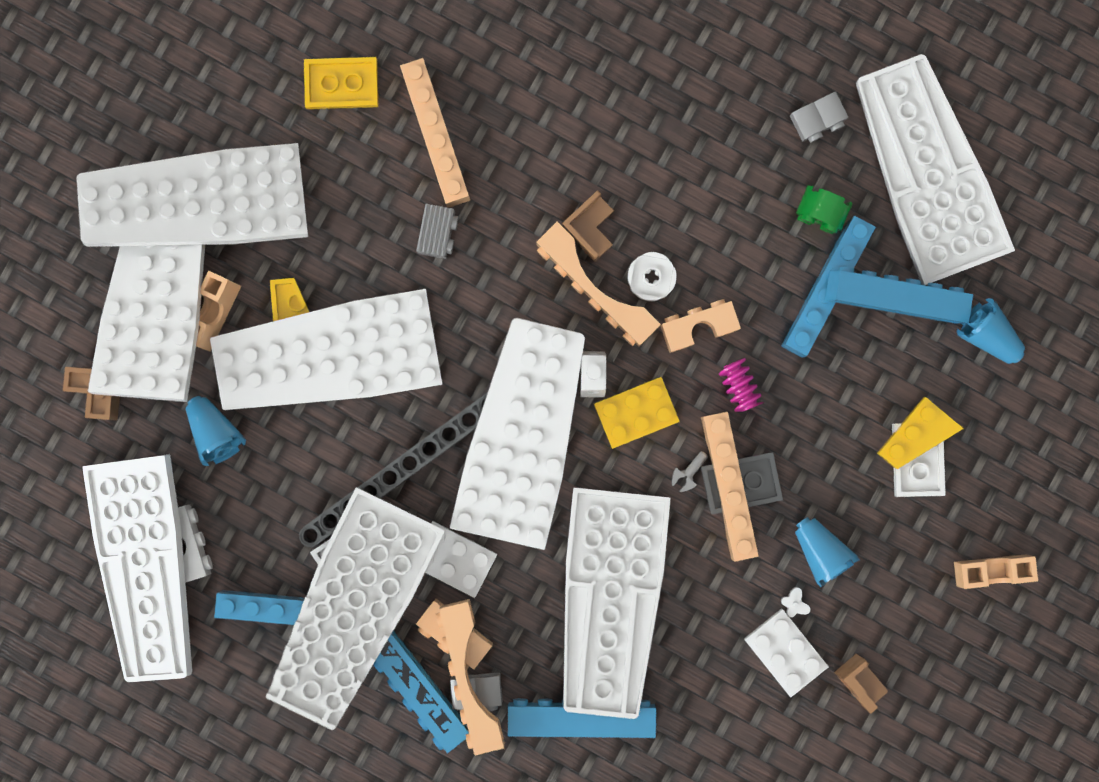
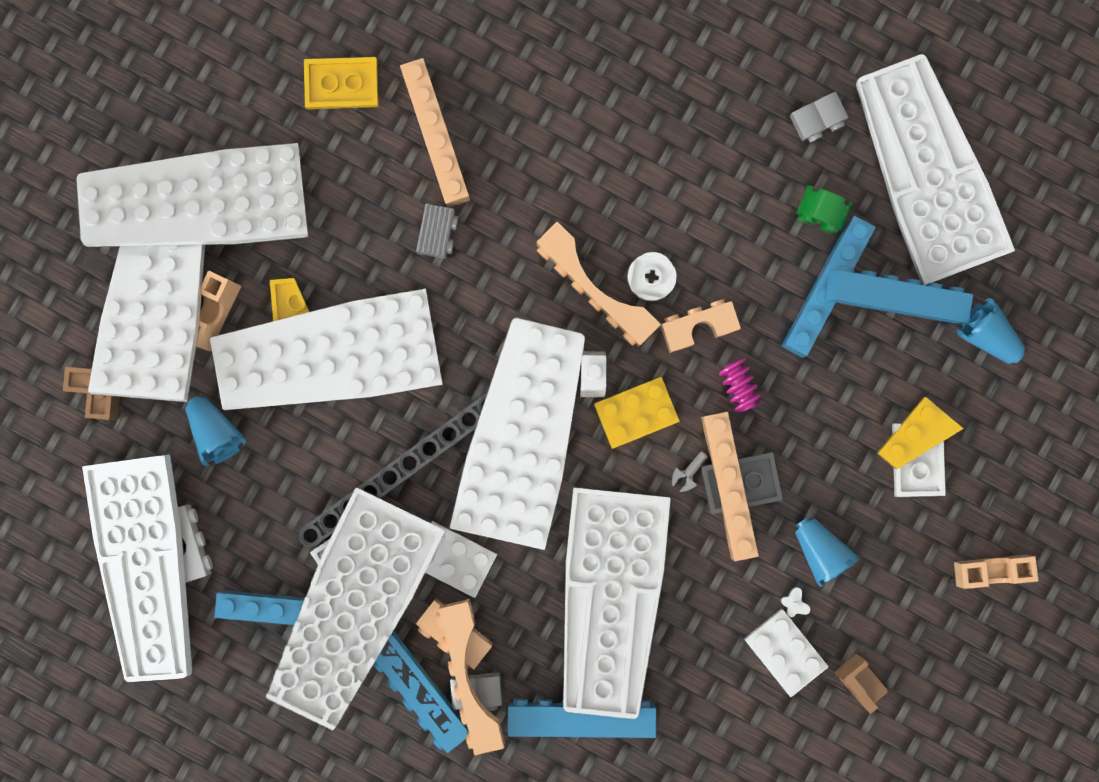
medium nougat panel [562,190,614,262] -> none

